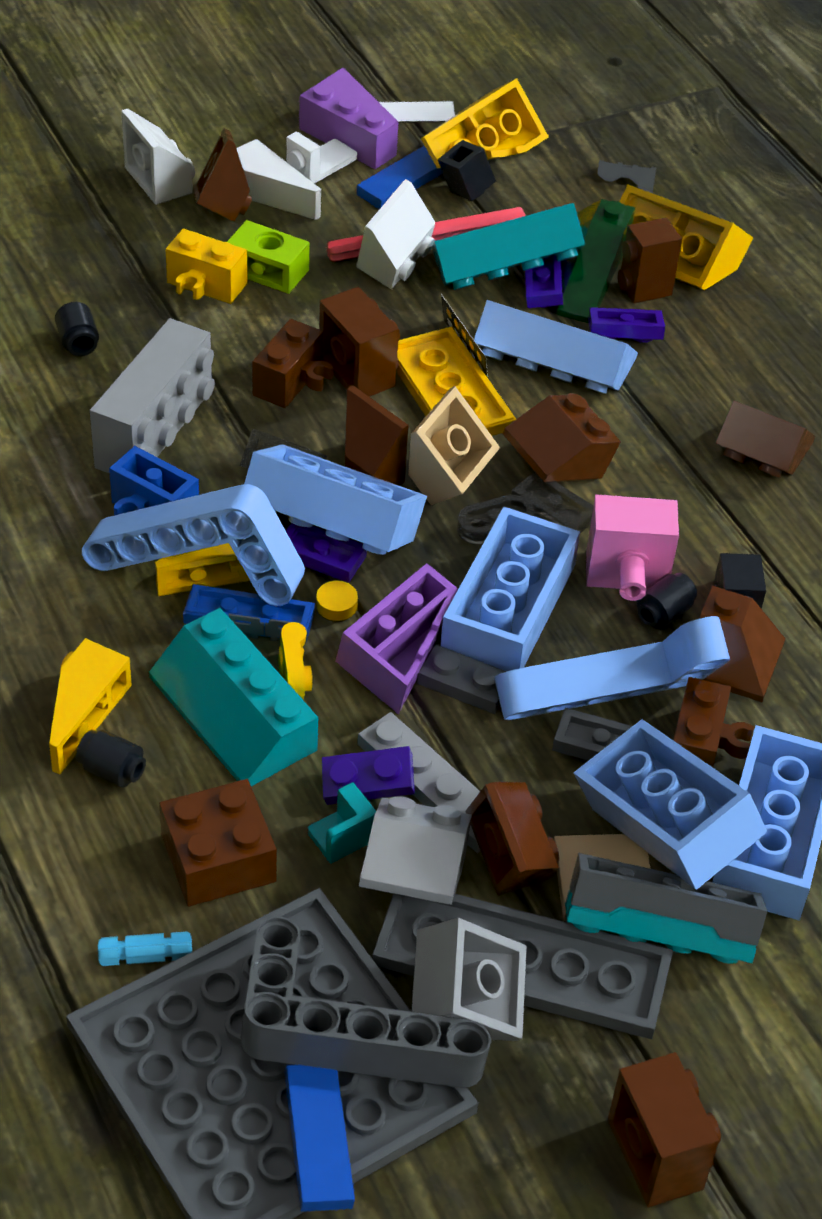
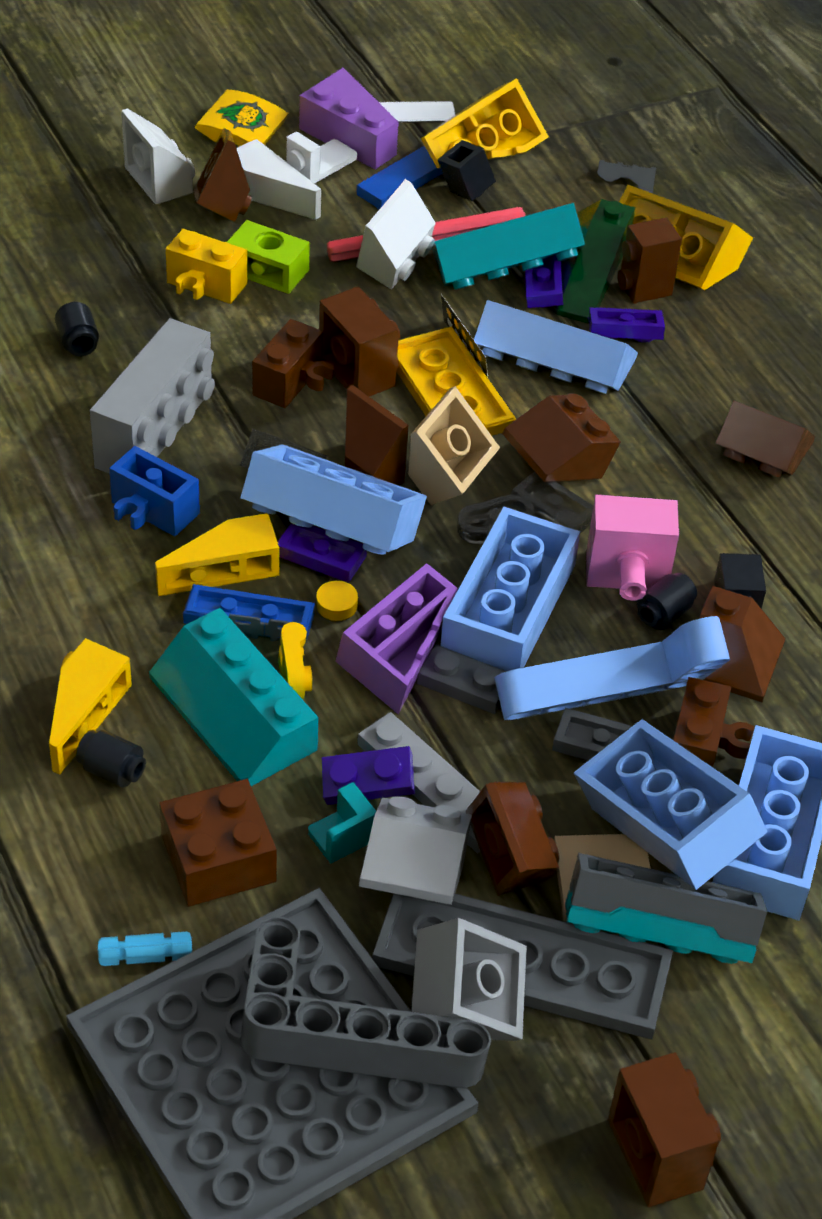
light blue beam [82,484,305,606] -> none
blue tile [285,1065,355,1212] -> none
none -> yellow slope [195,89,289,147]

